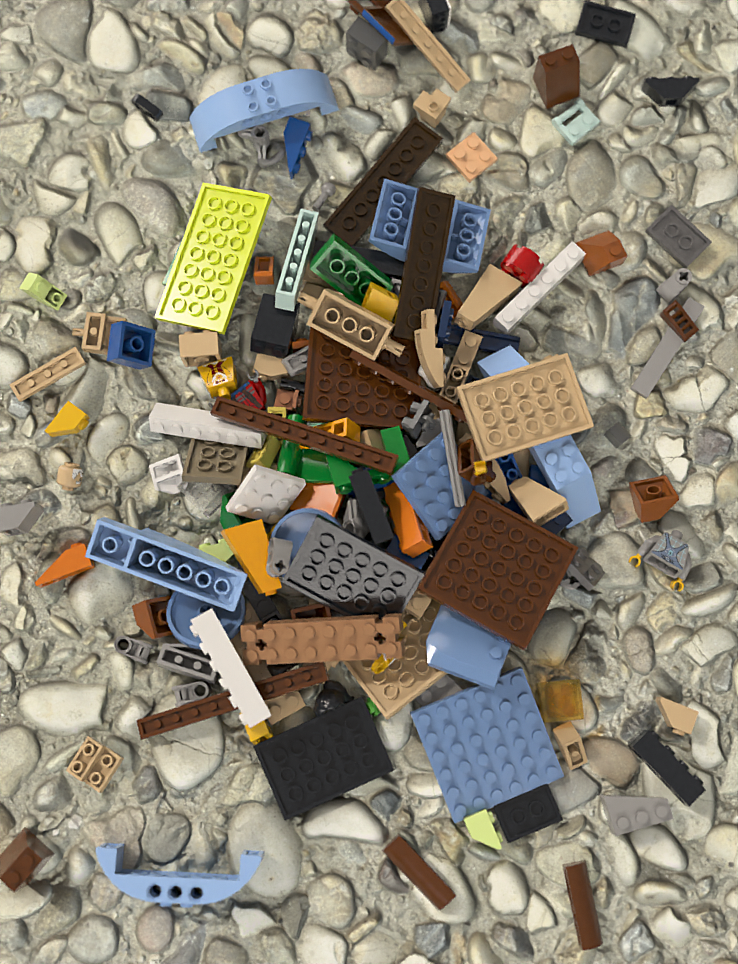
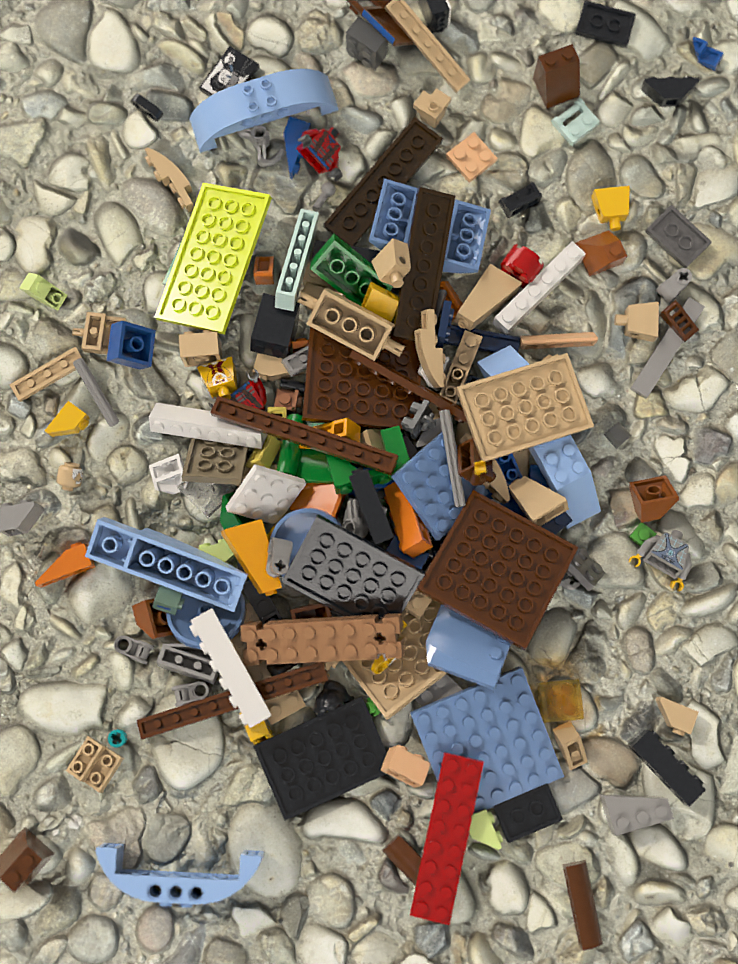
none -> light grey axle [73,358,119,427]
none -> teal bush [108,729,127,747]
none -> tan slope [144,147,194,213]
none -> sand green brick [153,585,185,615]
none -> tile [199,46,260,97]
none -> torso [296,127,343,182]
none -> tan torso [372,238,411,288]
none -> light nougat brick [381,745,430,788]
none -> red plate [409,752,484,926]
none -> black hinge [498,182,542,219]
none -> light nougat slope [520,332,598,350]
none -> yellow torso [591,186,630,231]
none -> tan torso [614,302,659,342]
none -> bright green plate [629,522,657,546]
none -> blue slope [693,36,724,71]

